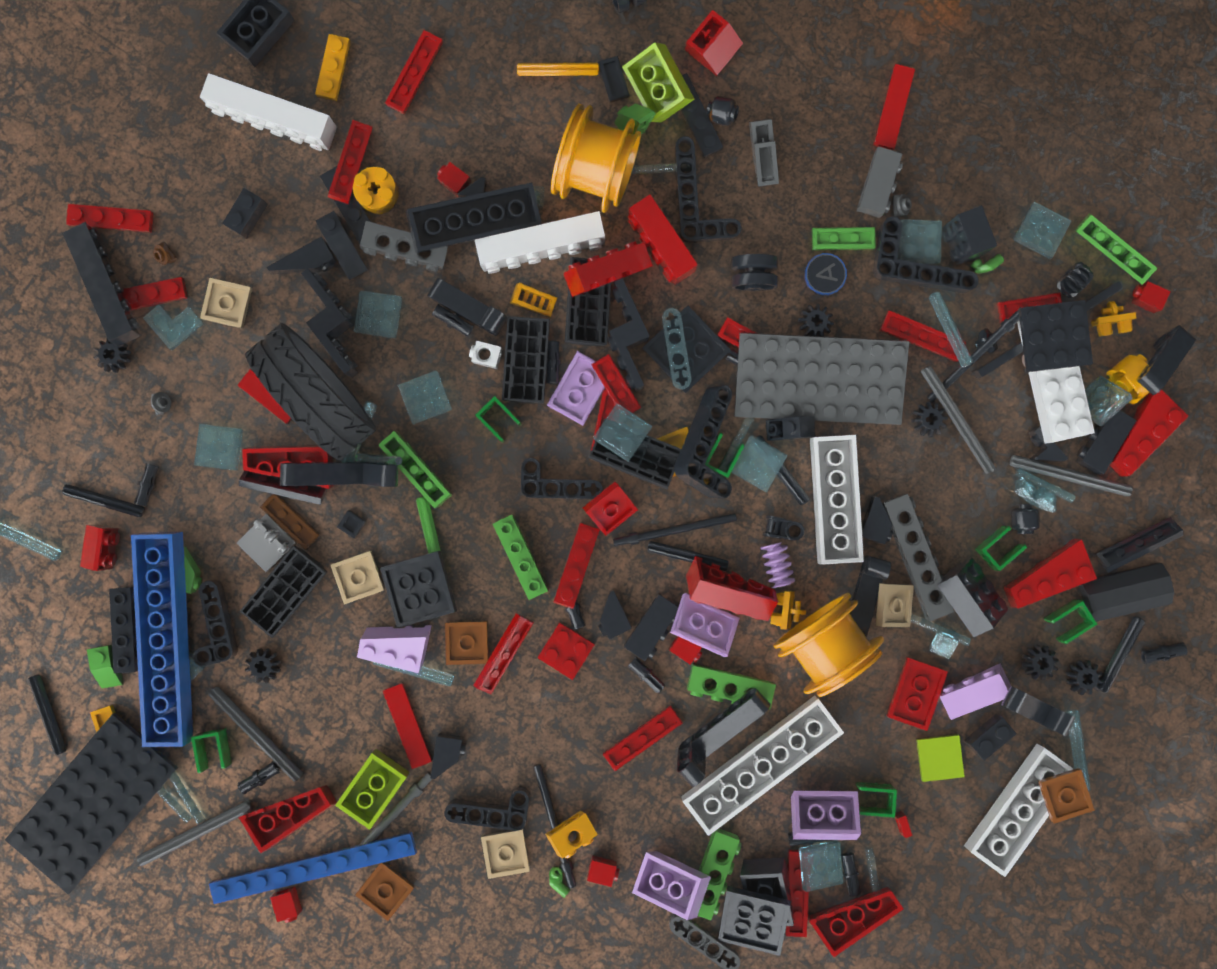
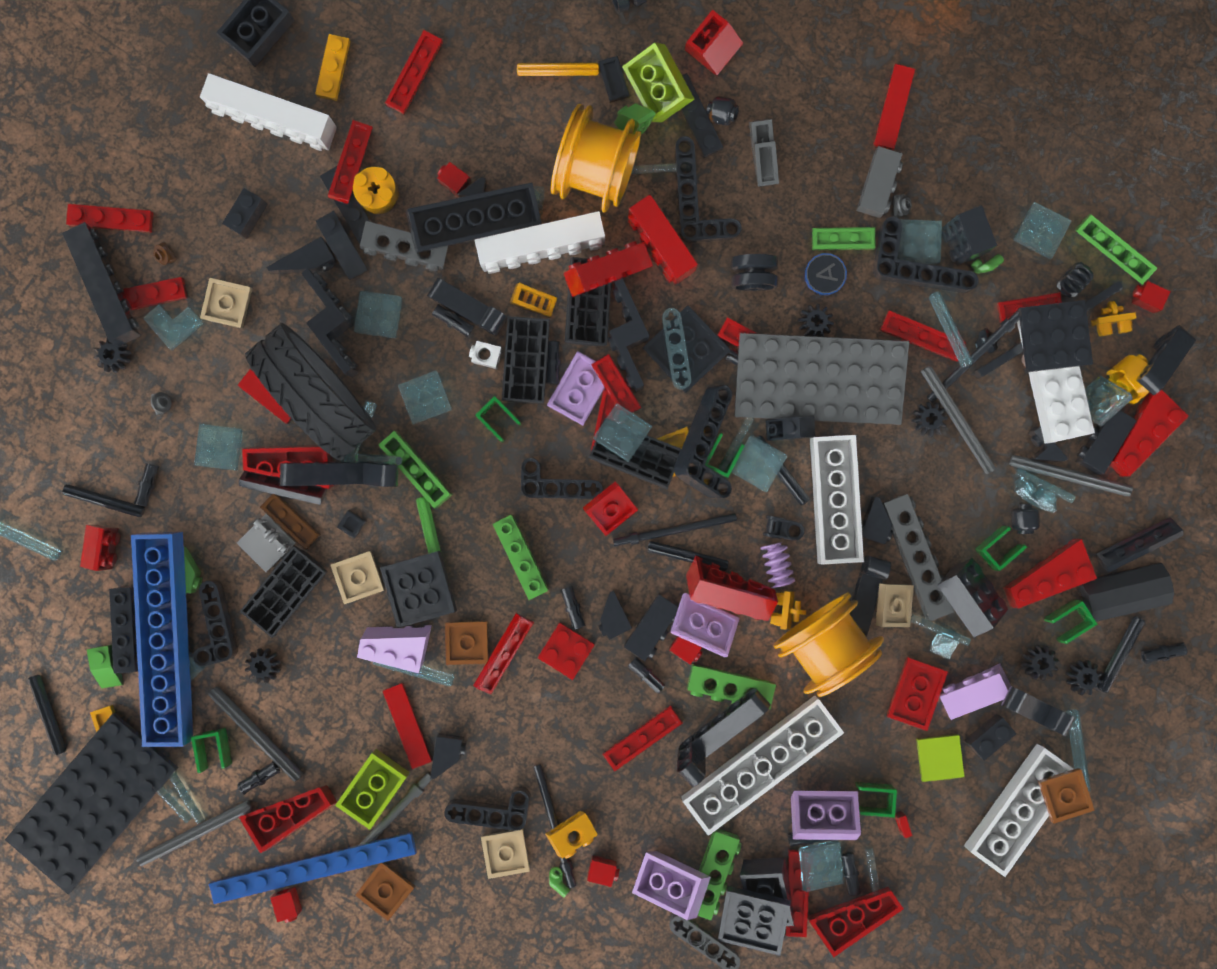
red plate [553,523,600,609] -> none

